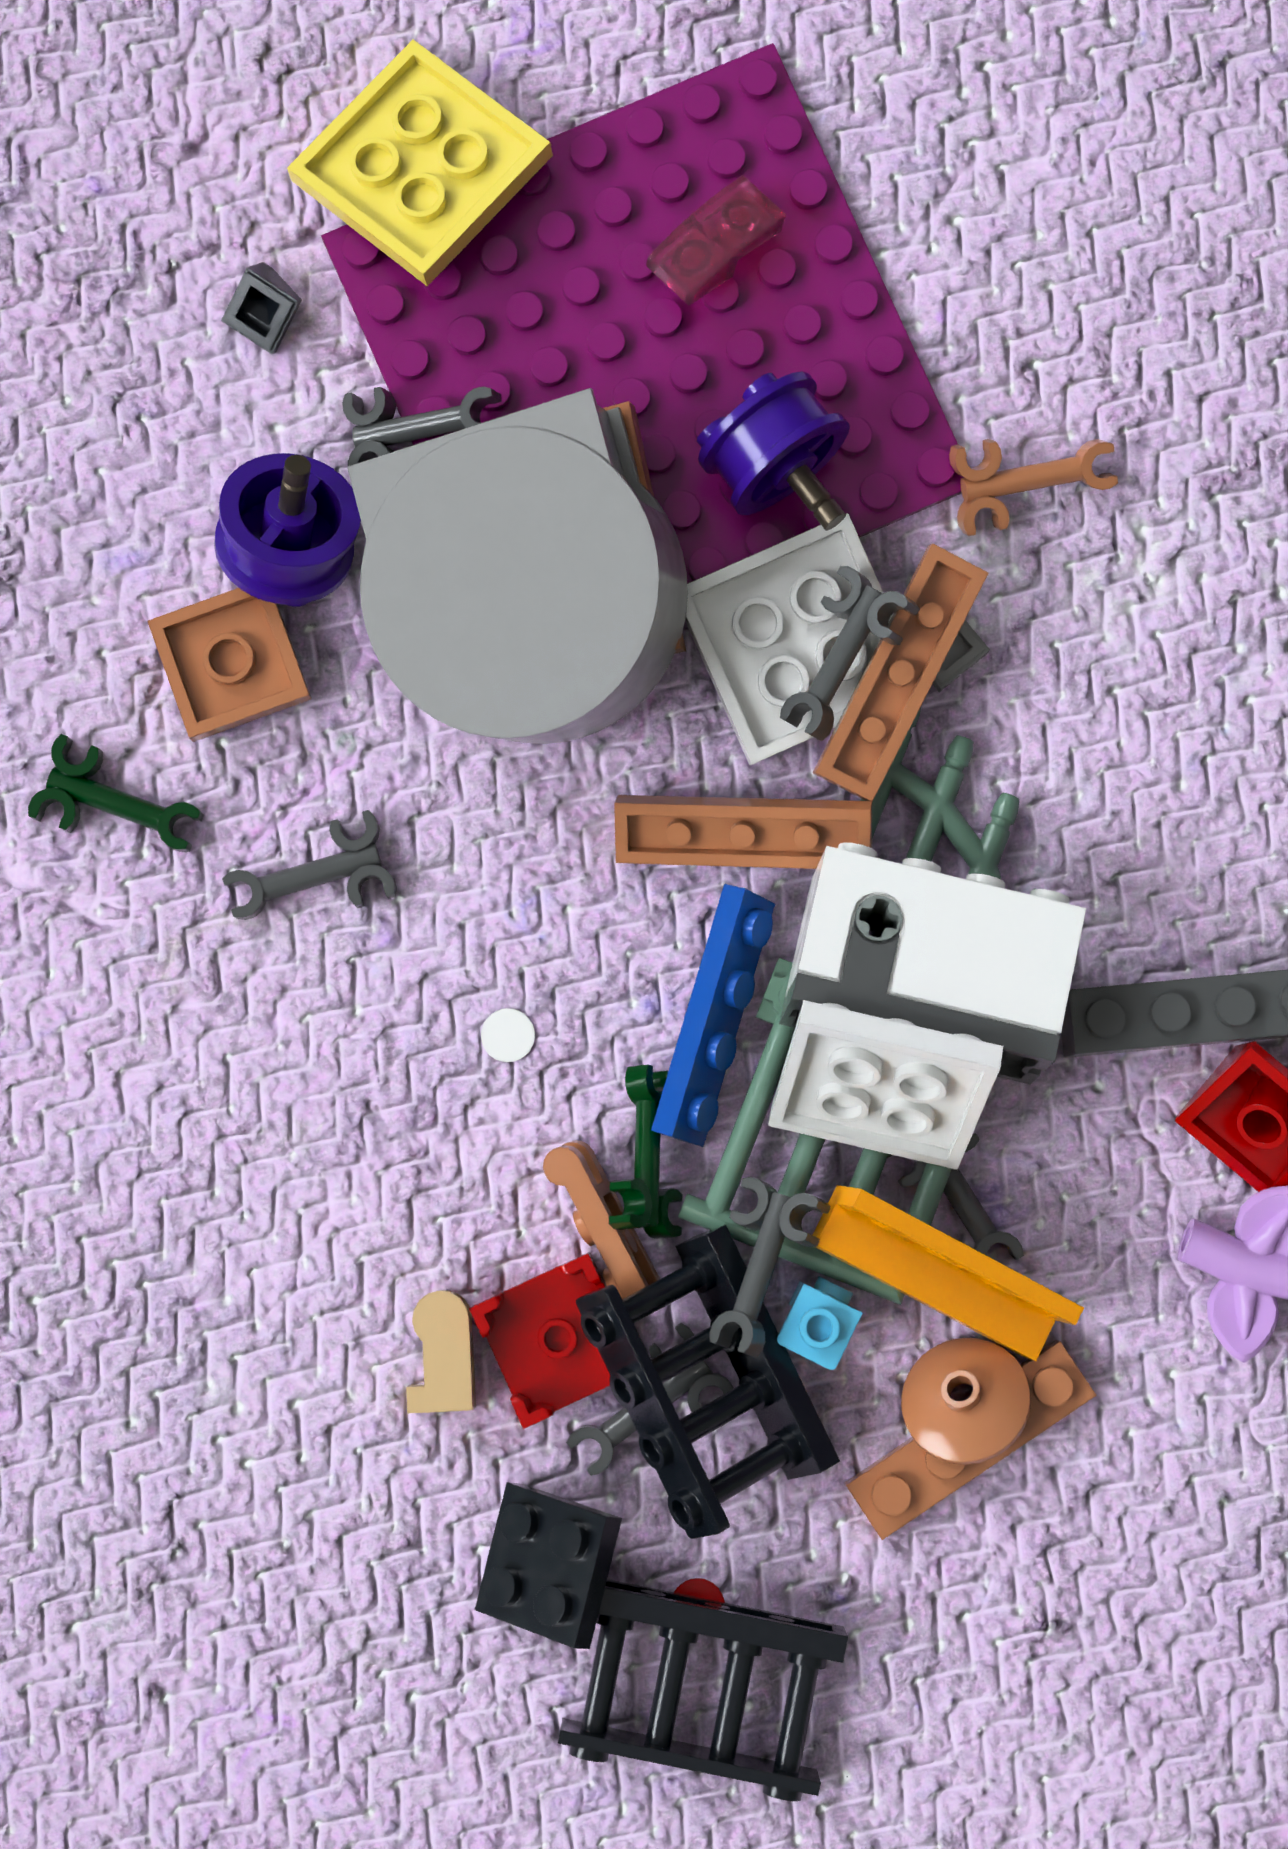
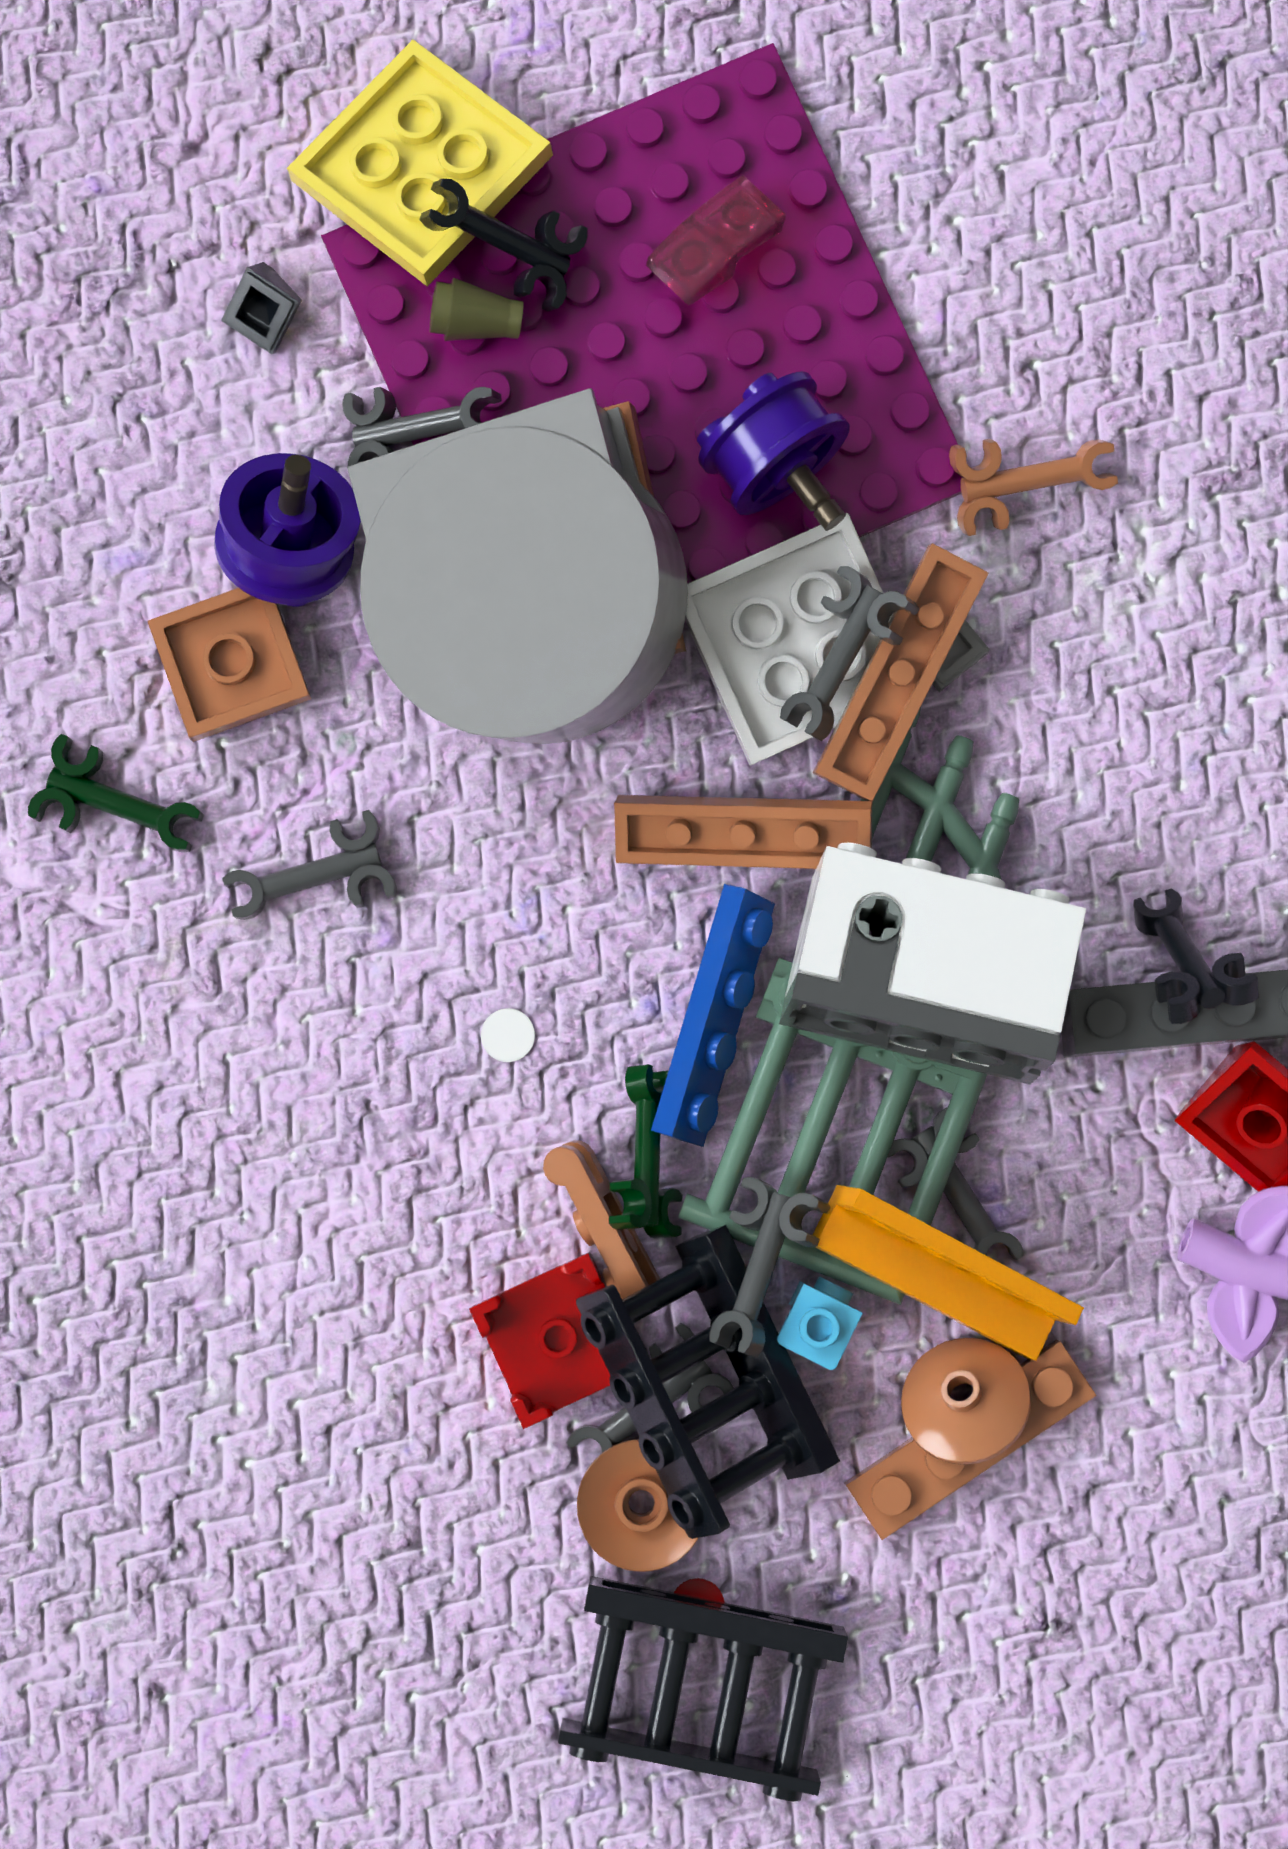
tan leg [406,1290,476,1414] -> none
black plate [475,1482,622,1649] -> none
white plate [768,1000,1004,1170] -> none
none -> black bar [419,179,588,312]
none -> olive cone [429,278,523,341]
none -> nougat dish [577,1439,698,1572]
none -> black bar [1133,888,1259,1024]

